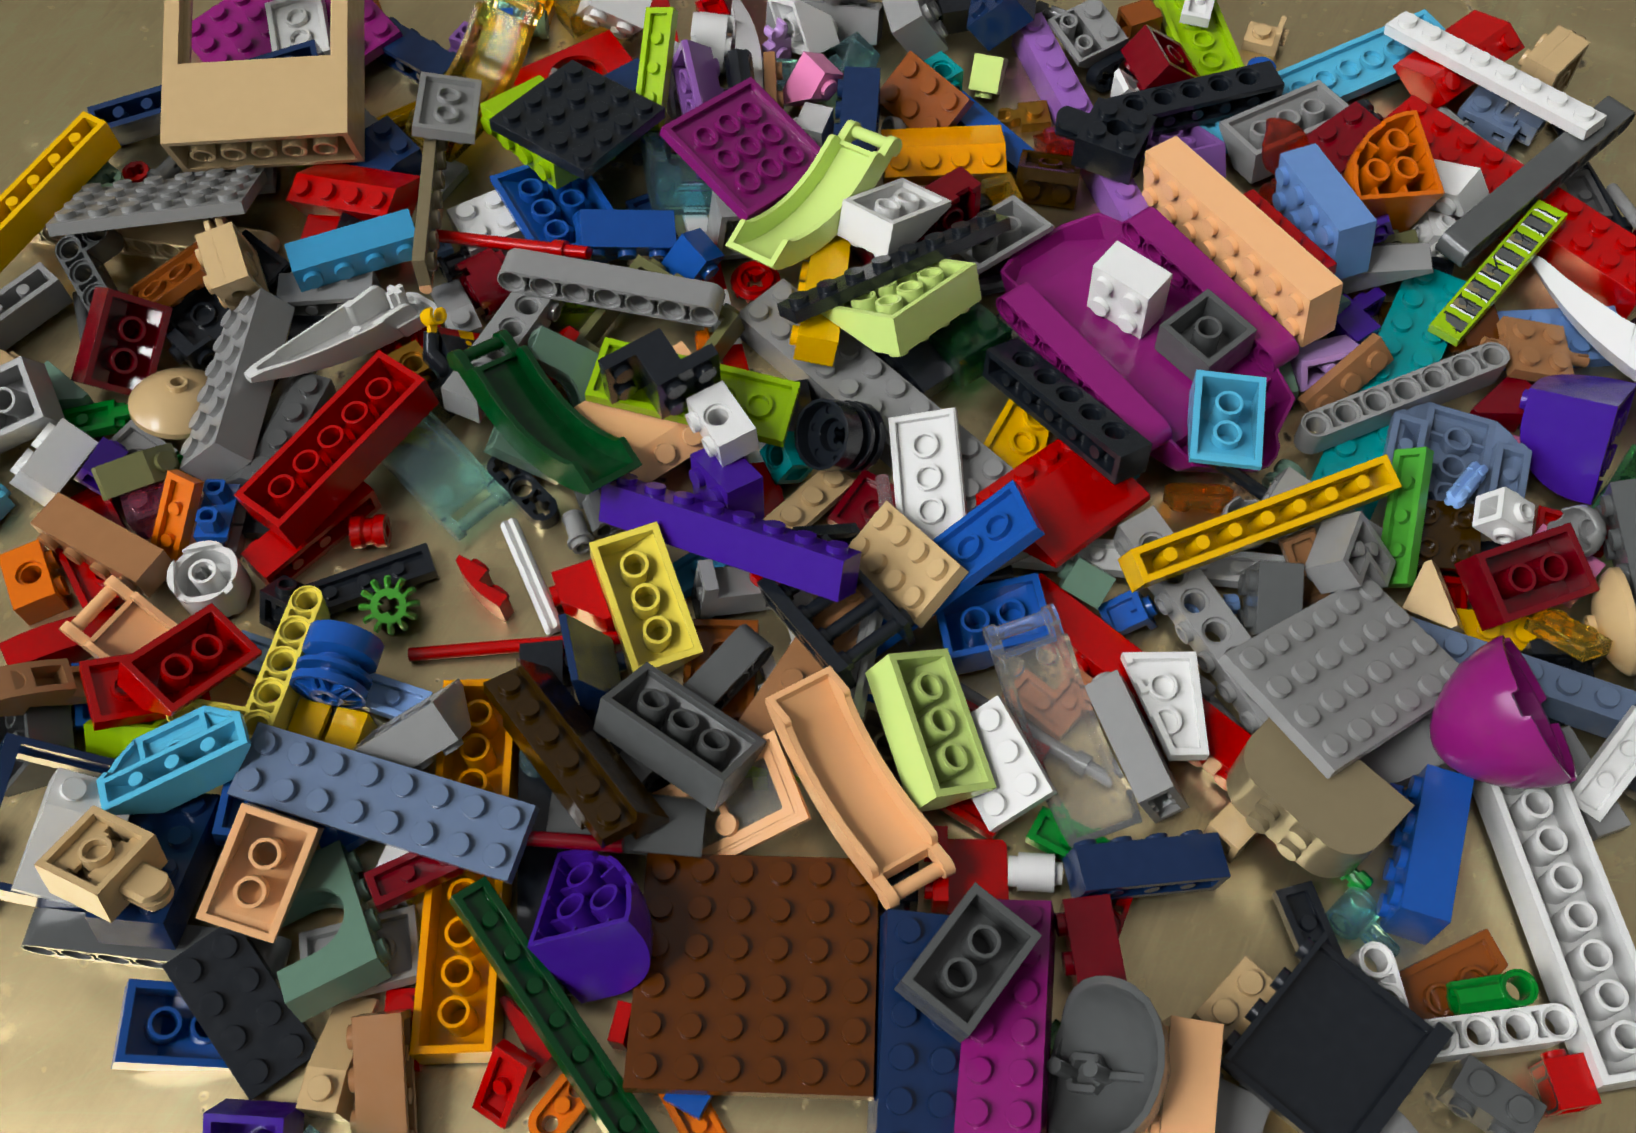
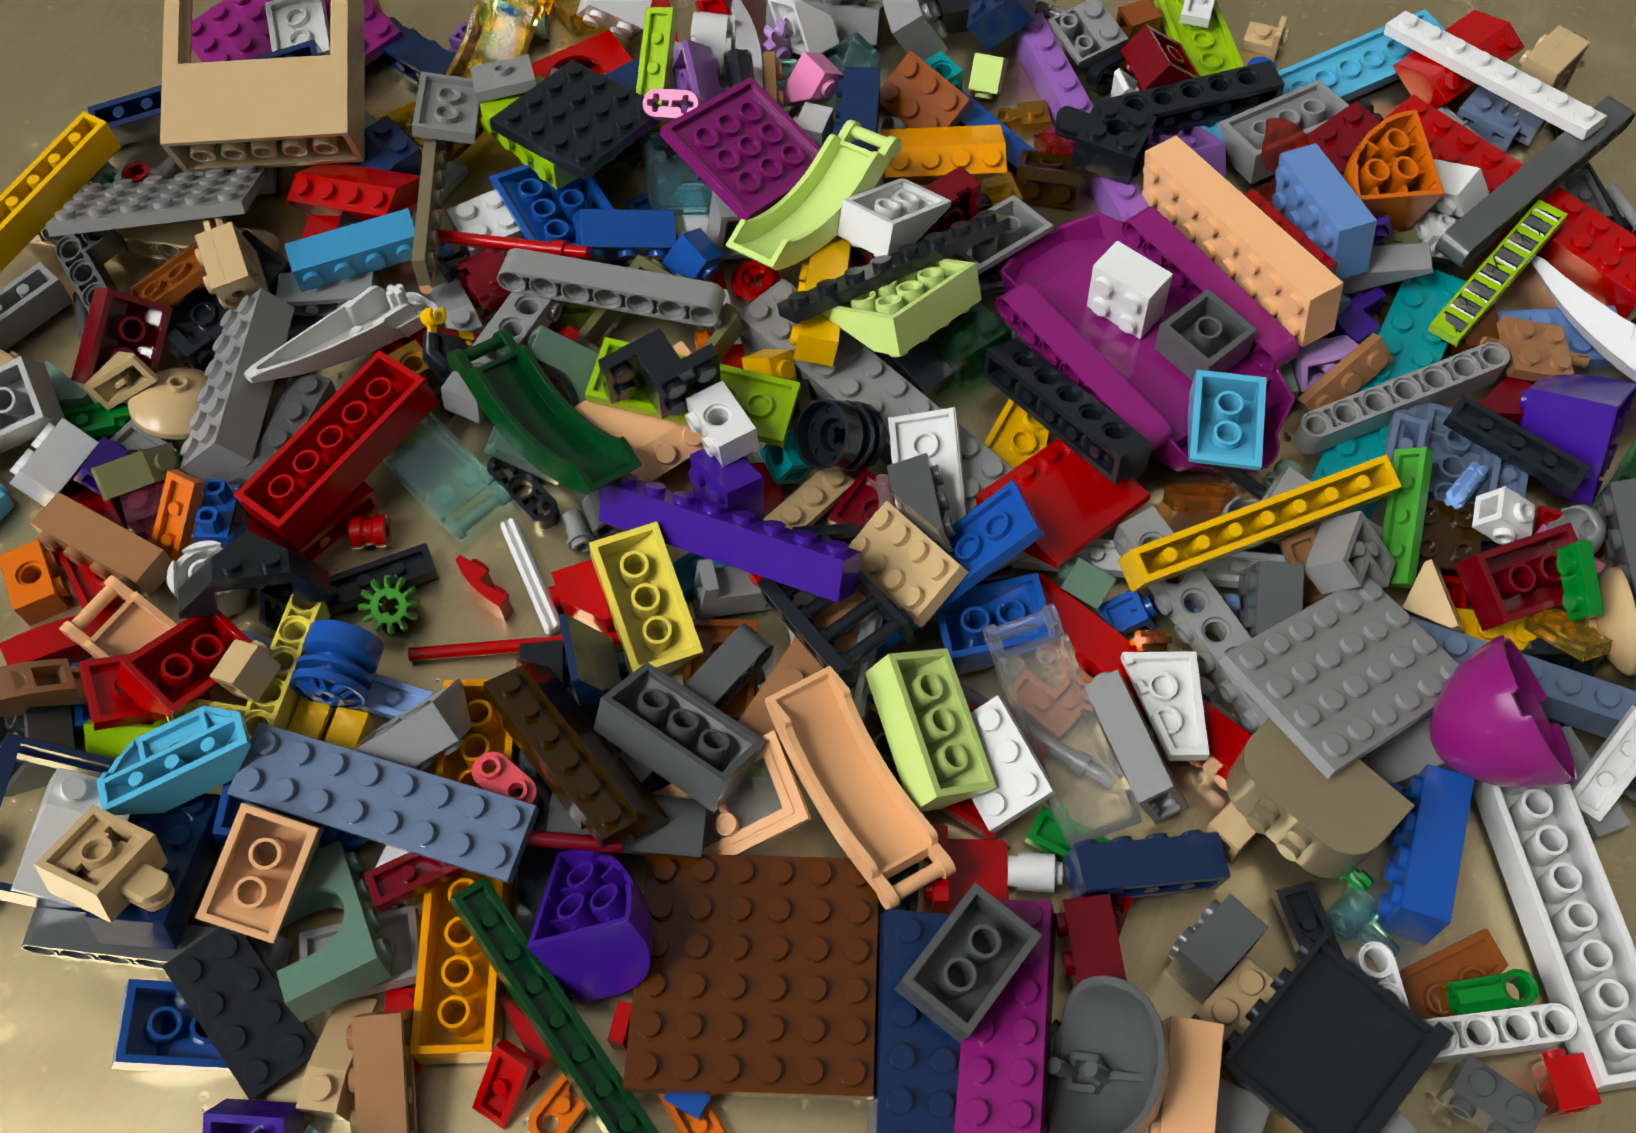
none -> tan slope [83,351,159,410]
none -> black wedge [178,515,332,619]
none -> tan brick [210,639,282,703]
none -> light grey plate [470,54,537,103]
none -> coral plate [472,752,539,806]
none -> bright pink beam [643,88,703,121]
none -> yellow brick [742,349,798,381]
none -> dark grey slope [887,453,956,553]
none -> orange axle [1129,630,1172,652]
none -> dark grey brick [1165,893,1269,1004]
none -> black plate [1443,394,1590,497]
none -> green plate [1556,541,1604,622]

